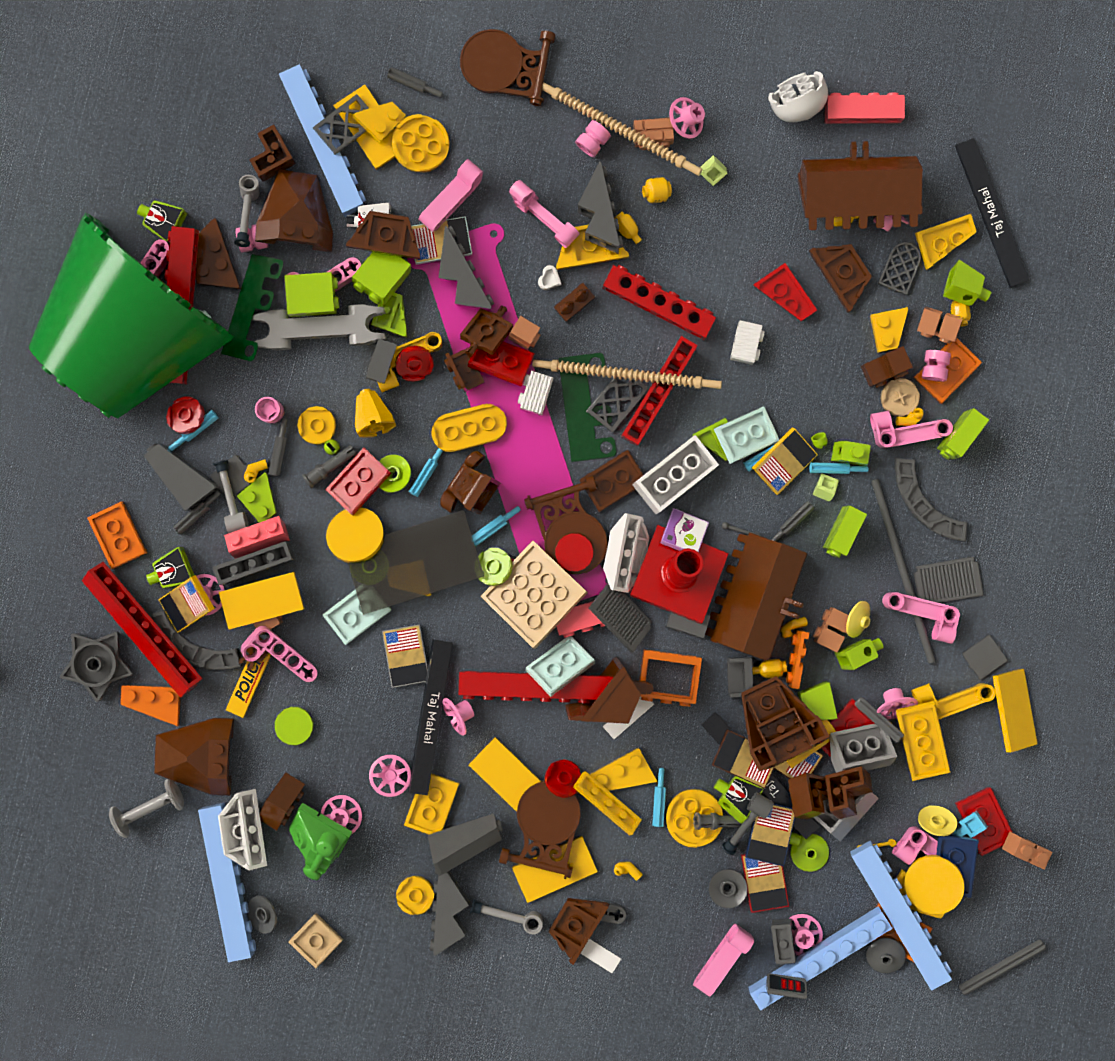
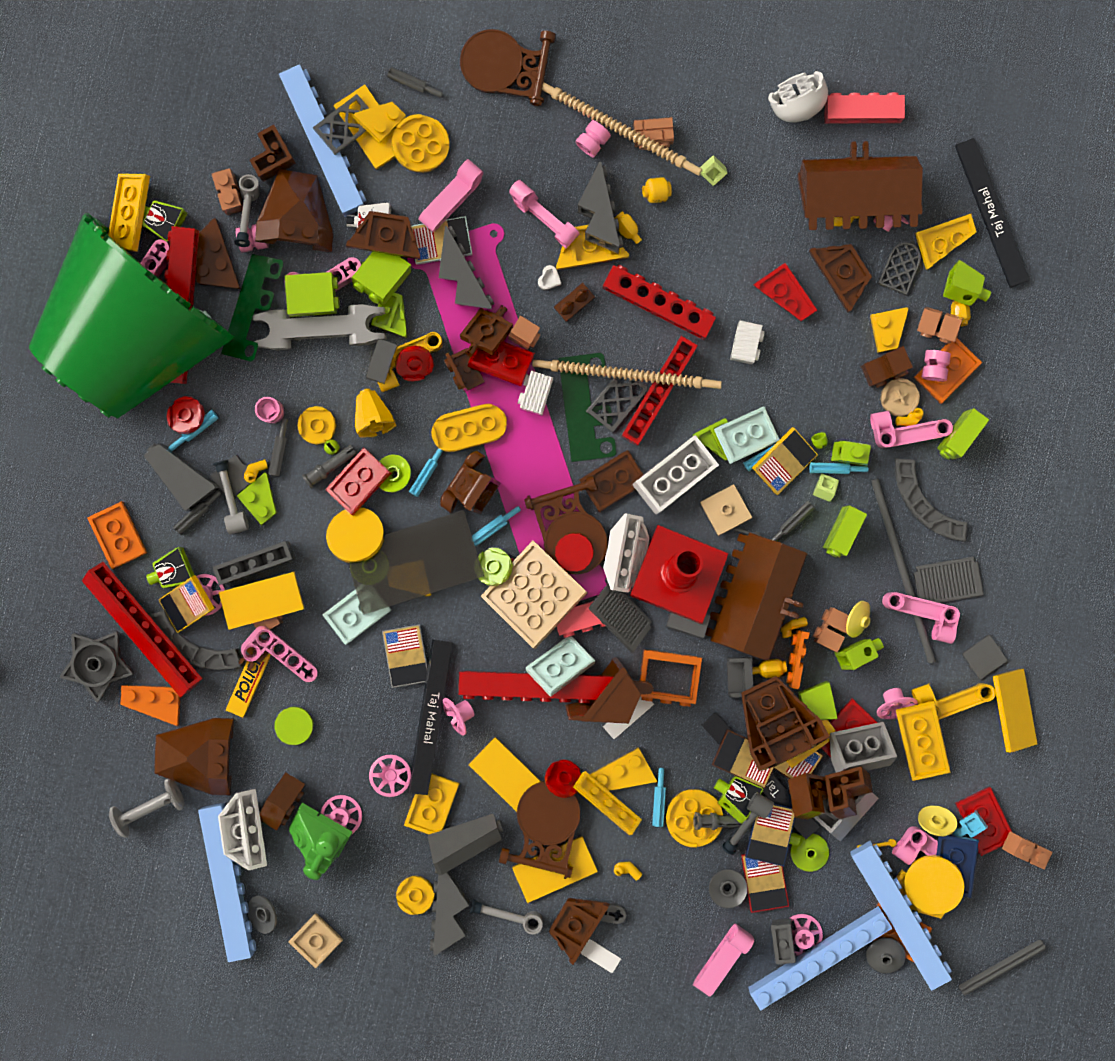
coral brick [224,516,290,559] -> none
tile [660,508,709,552] -> none
bright pink wheel [669,97,705,139] -> none
slope [766,973,807,999] -> none
dark grey axle [855,697,904,742] -> none
none -> yellow tile [108,174,150,252]
none -> nougat piece [212,168,243,215]
none -> tan plate [700,484,752,536]

